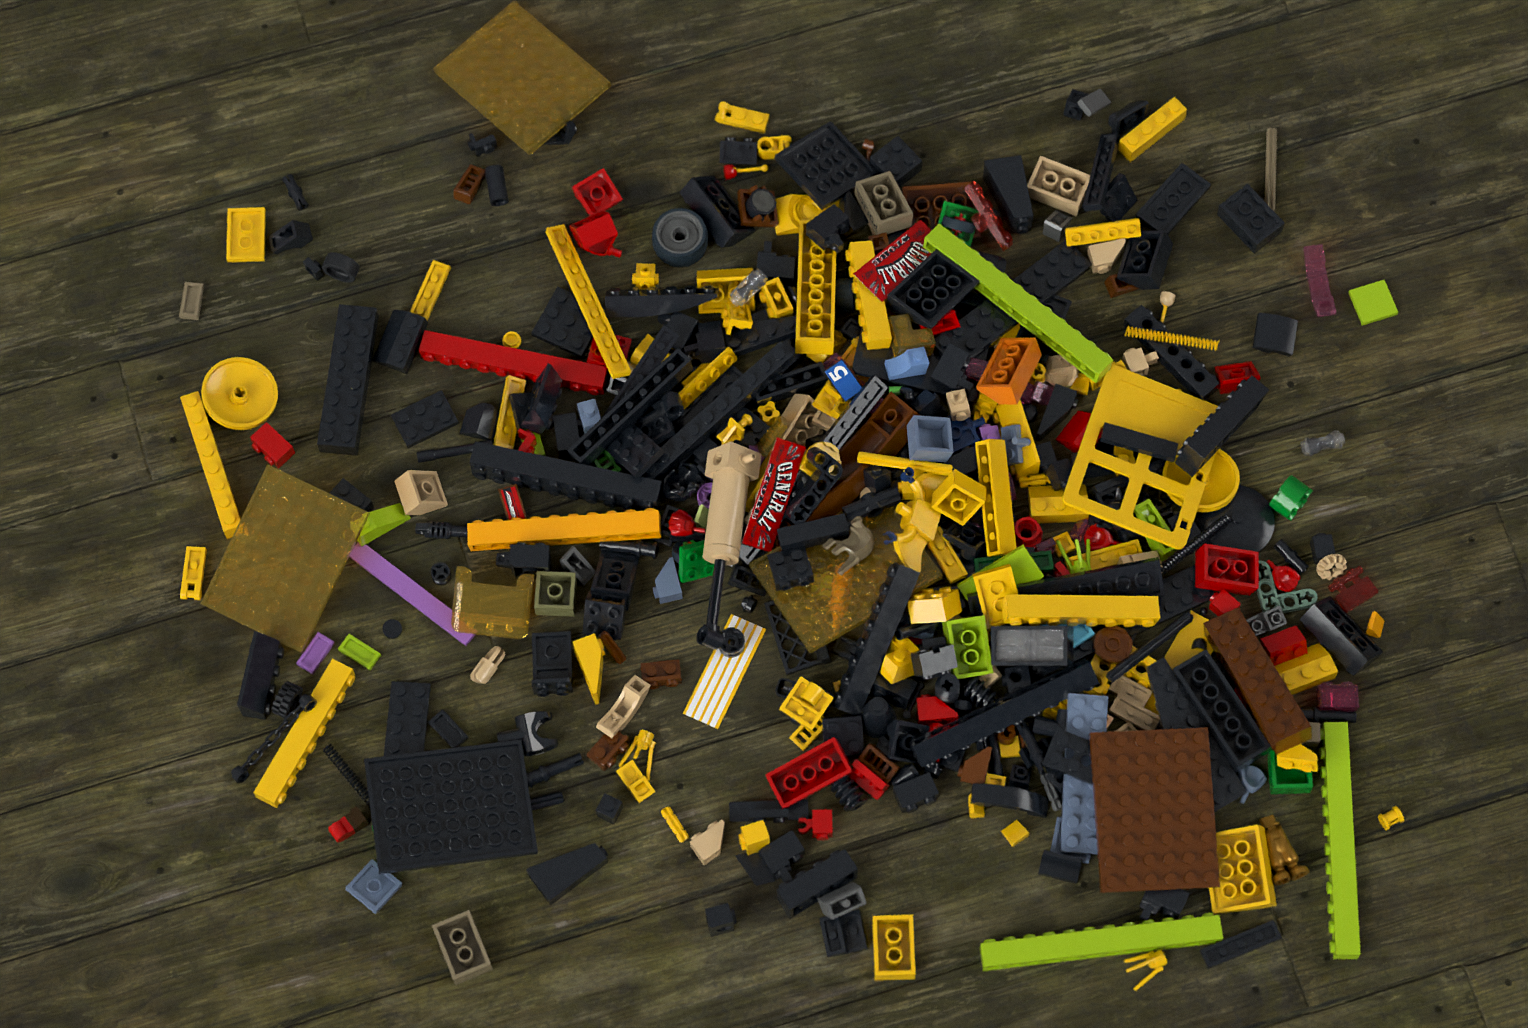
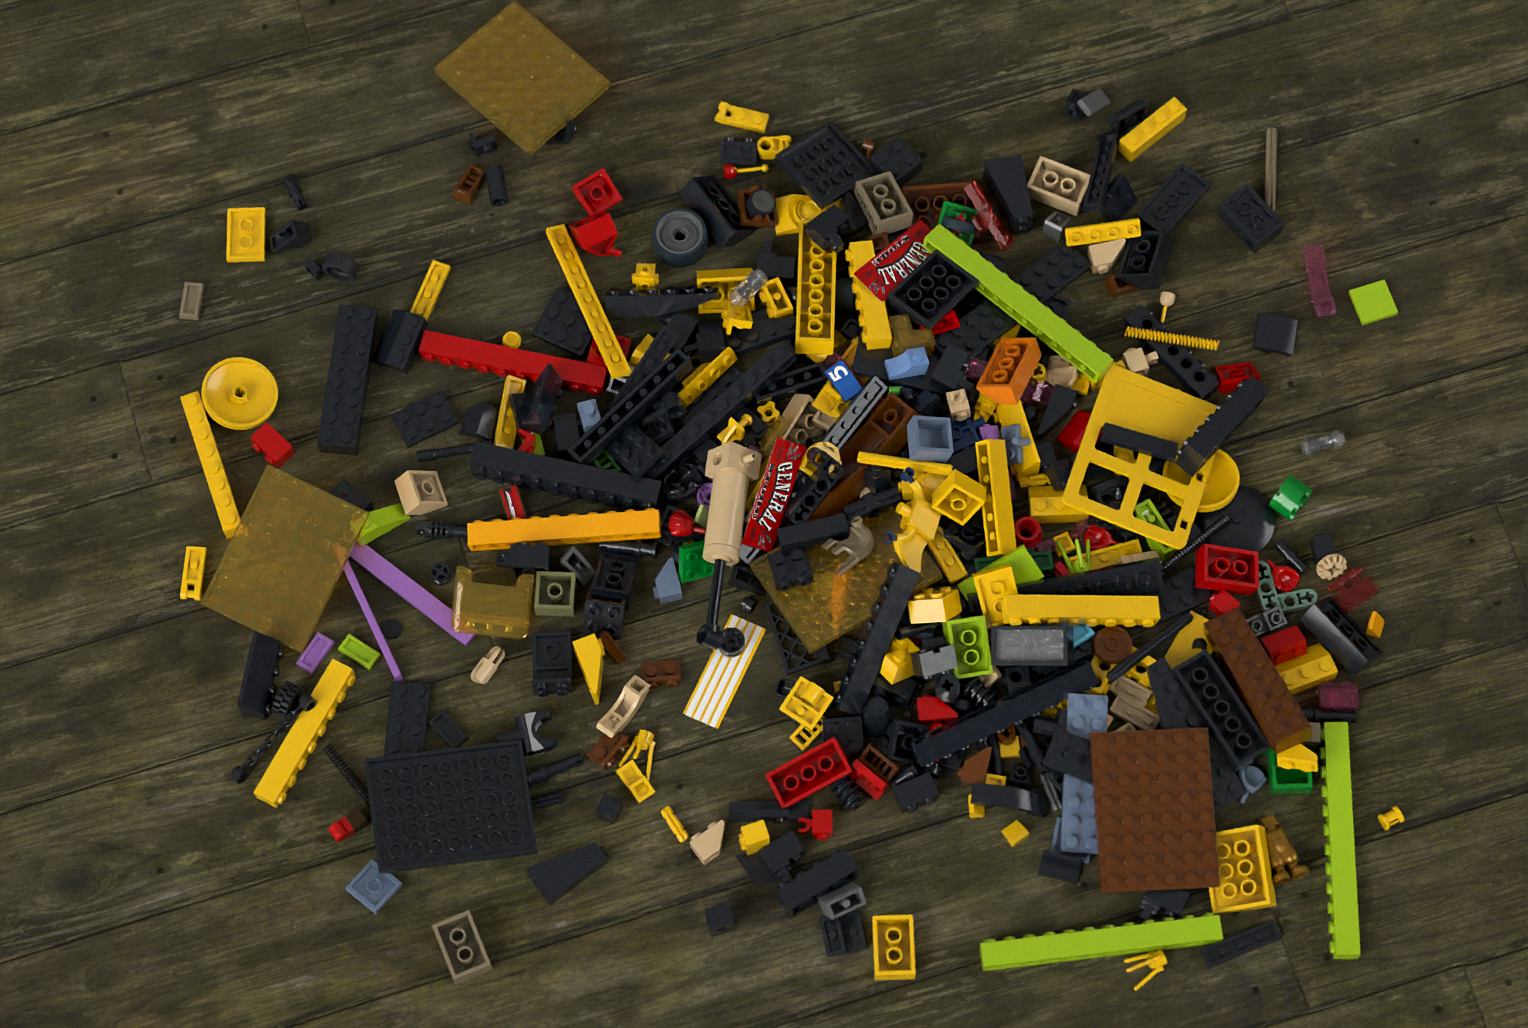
none -> medium lavender tile [332,542,403,682]

